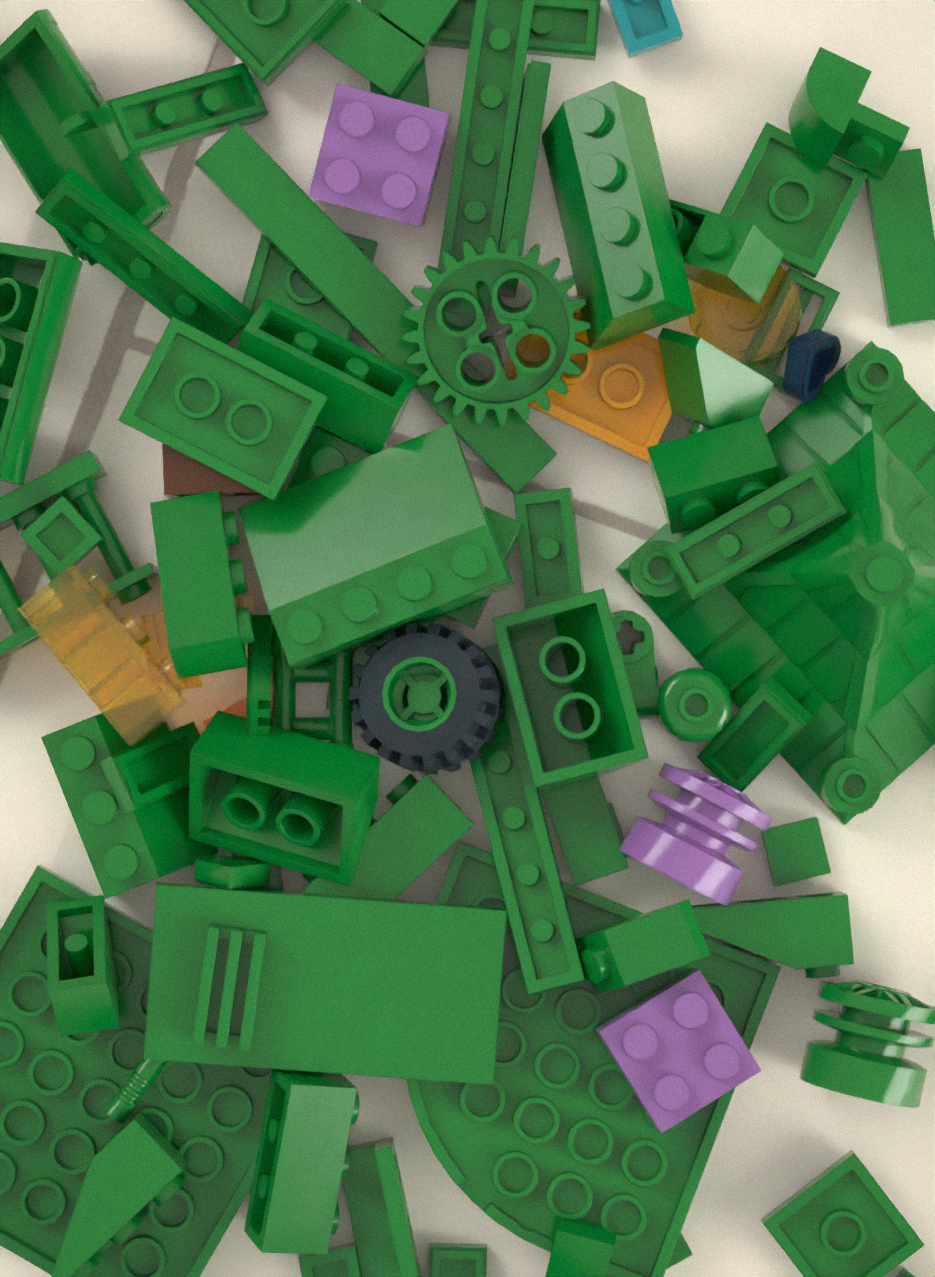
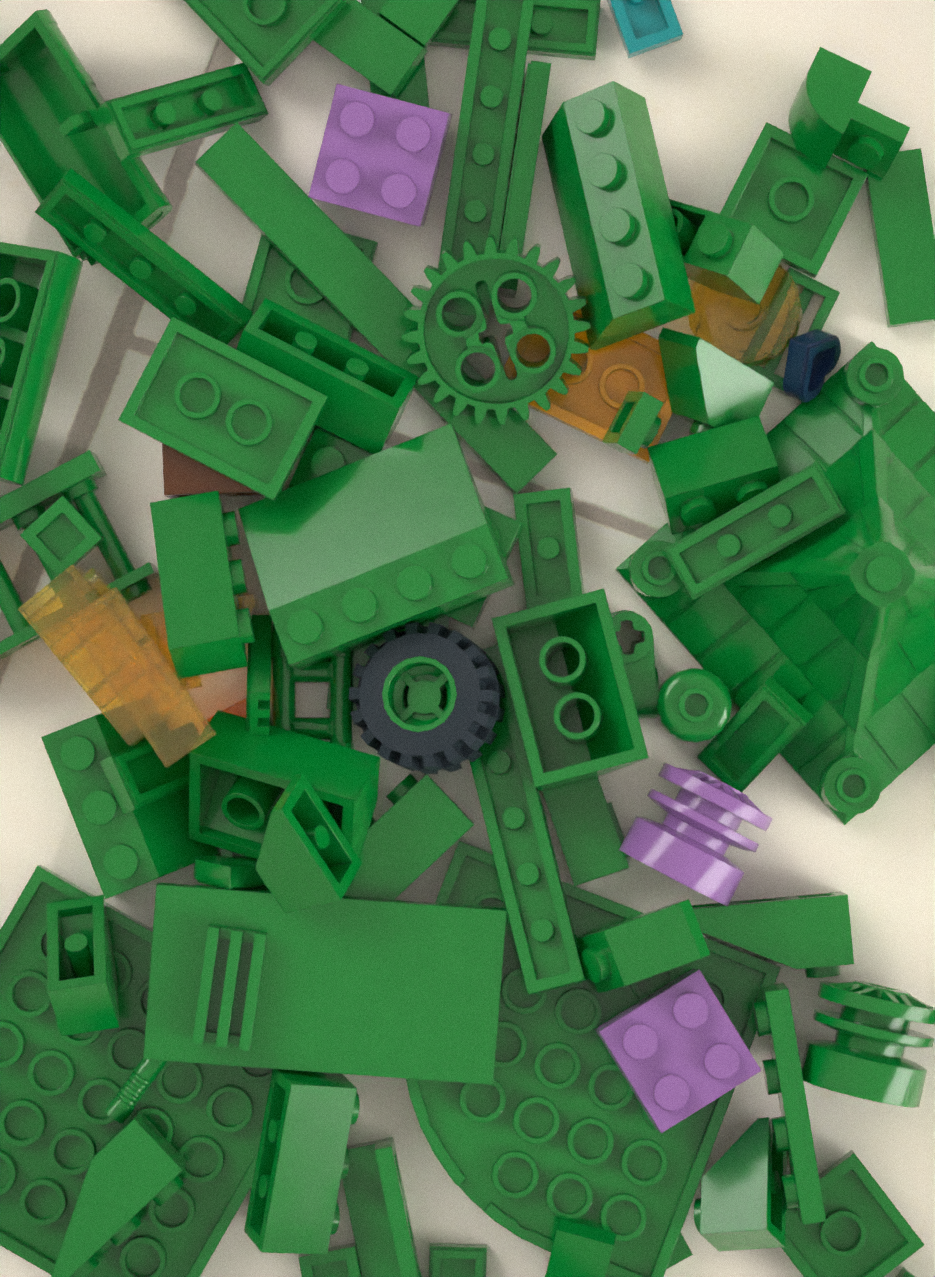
green tile [760,816,831,887] -> none
none -> clear yellow tile [66,587,217,768]
none -> green slope [255,773,362,913]
none -> green plate [602,391,663,454]
none -> green slope [694,1117,787,1252]
none -> green plate [753,983,826,1225]

